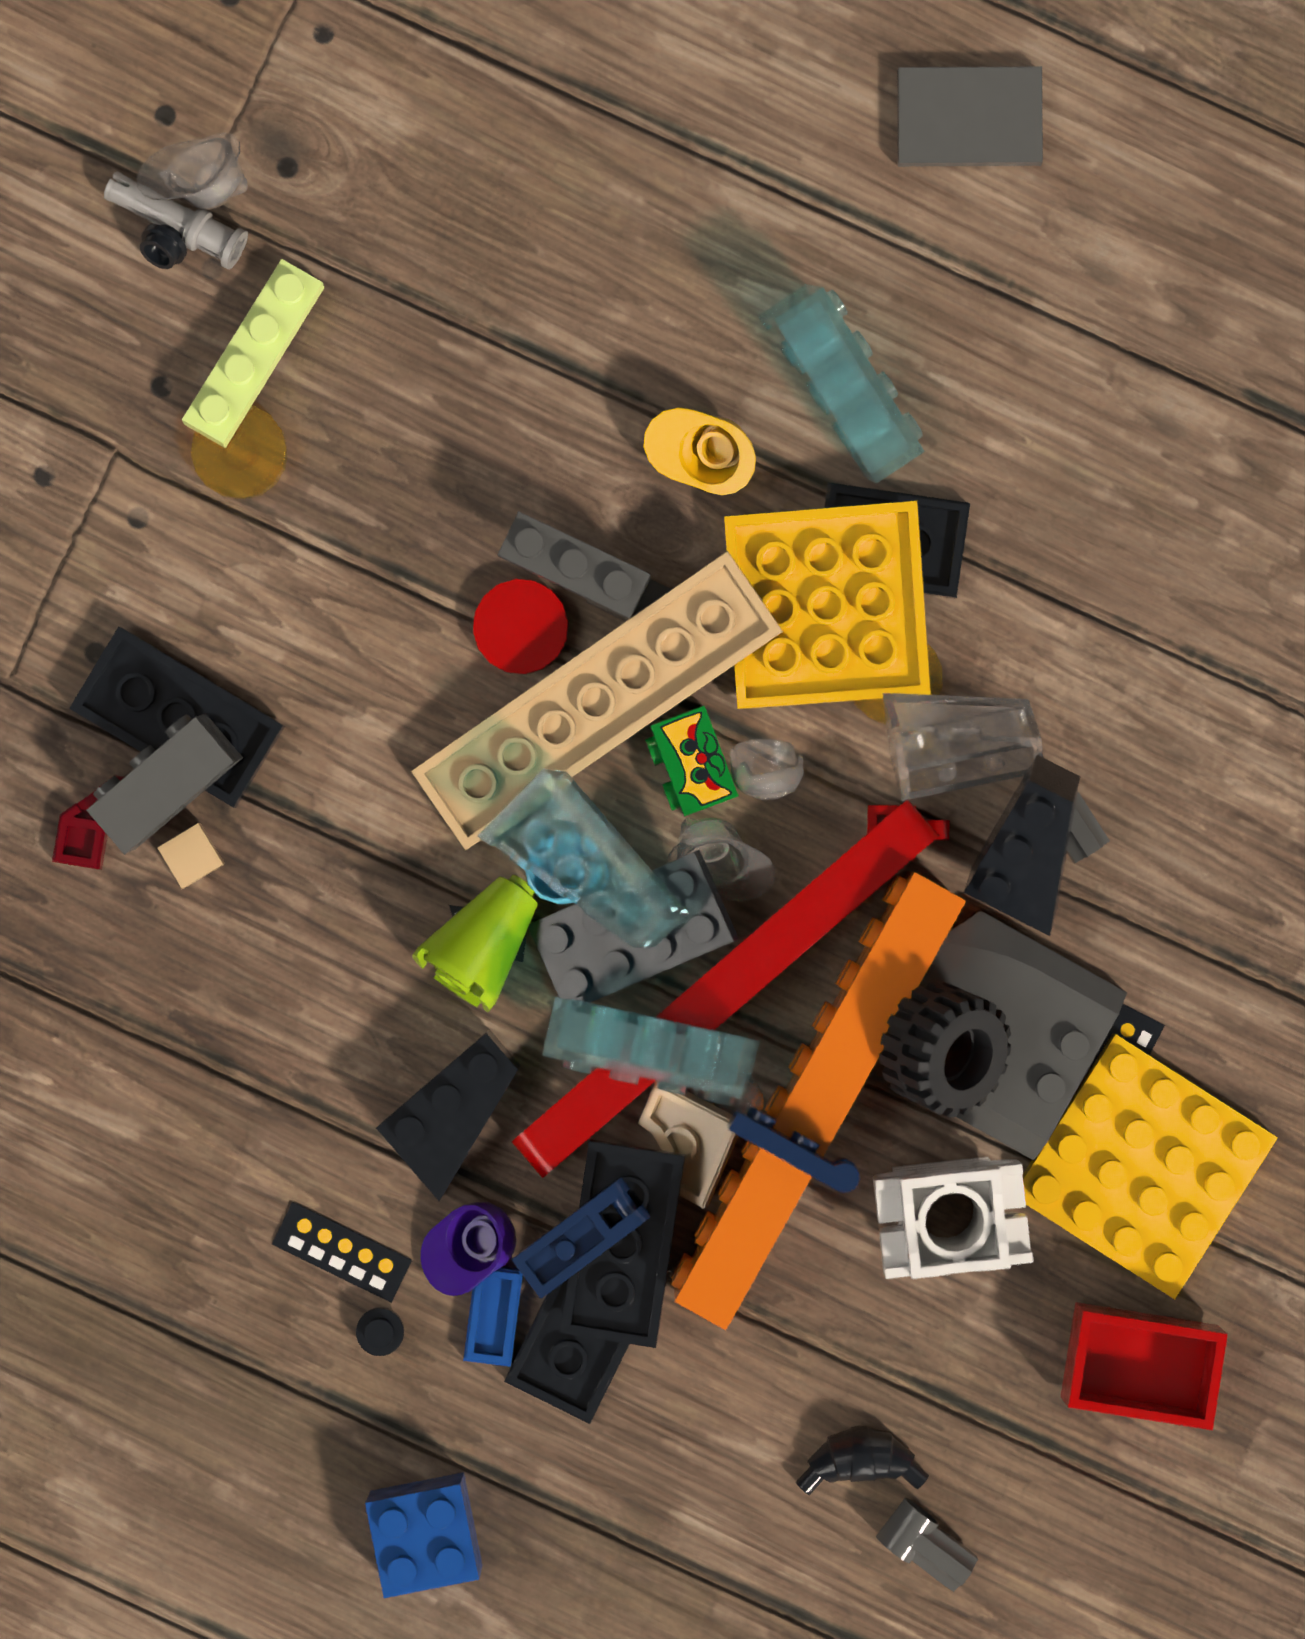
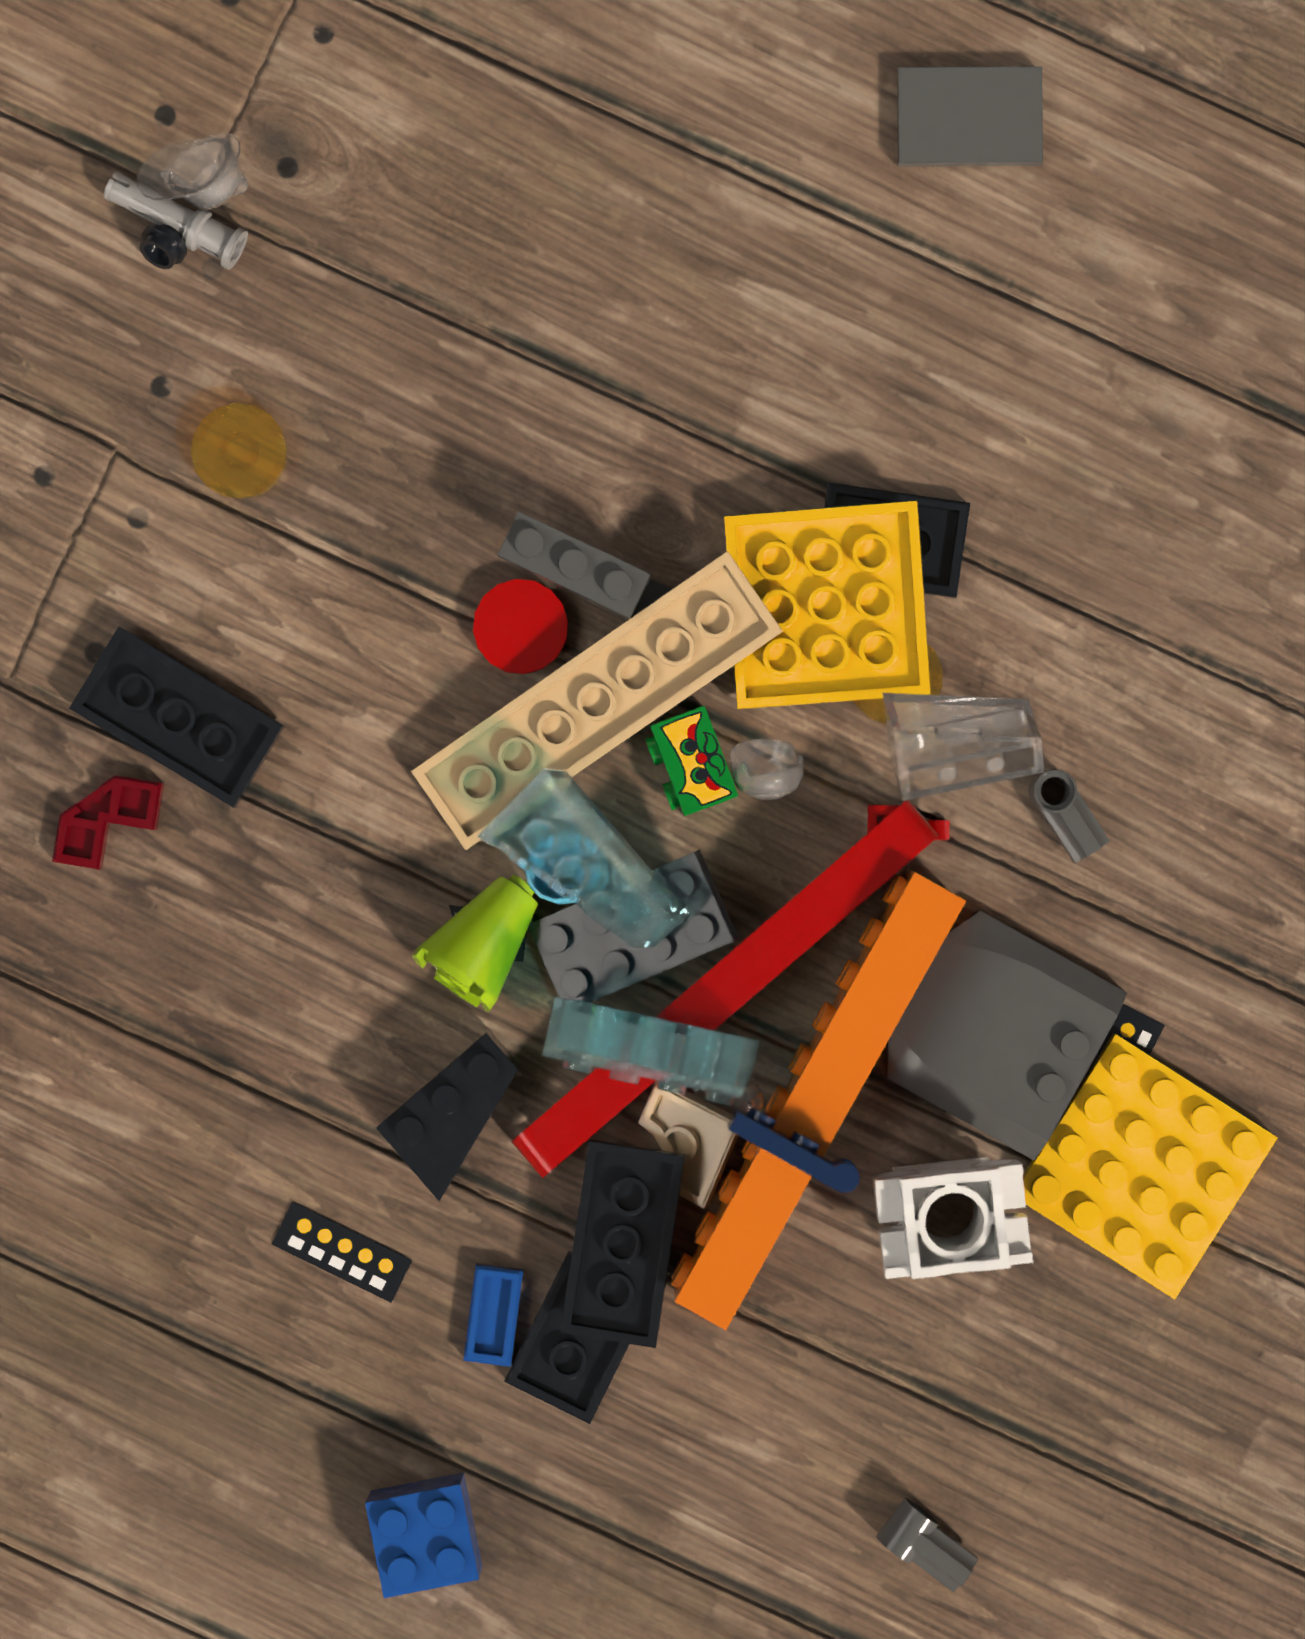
dark grey brick [87,714,243,855] -> none
tan tile [158,823,225,889] -> none
yellowish green plate [182,259,324,448] -> none
black plate [356,1307,404,1356] -> none
dark purple cap [420,1202,517,1296] -> none
dark blue plate [512,1177,651,1299] -> none
yellow piece [643,407,756,495] -> none
clear piece [667,818,775,901] -> none
clear light blue wedge [758,284,925,484] -> none
black piece [796,1426,929,1496] -> none
black tyre [879,982,1012,1117] -> none
black wedge [964,754,1080,936] -> none
red piece [1061,1302,1228,1430] -> none

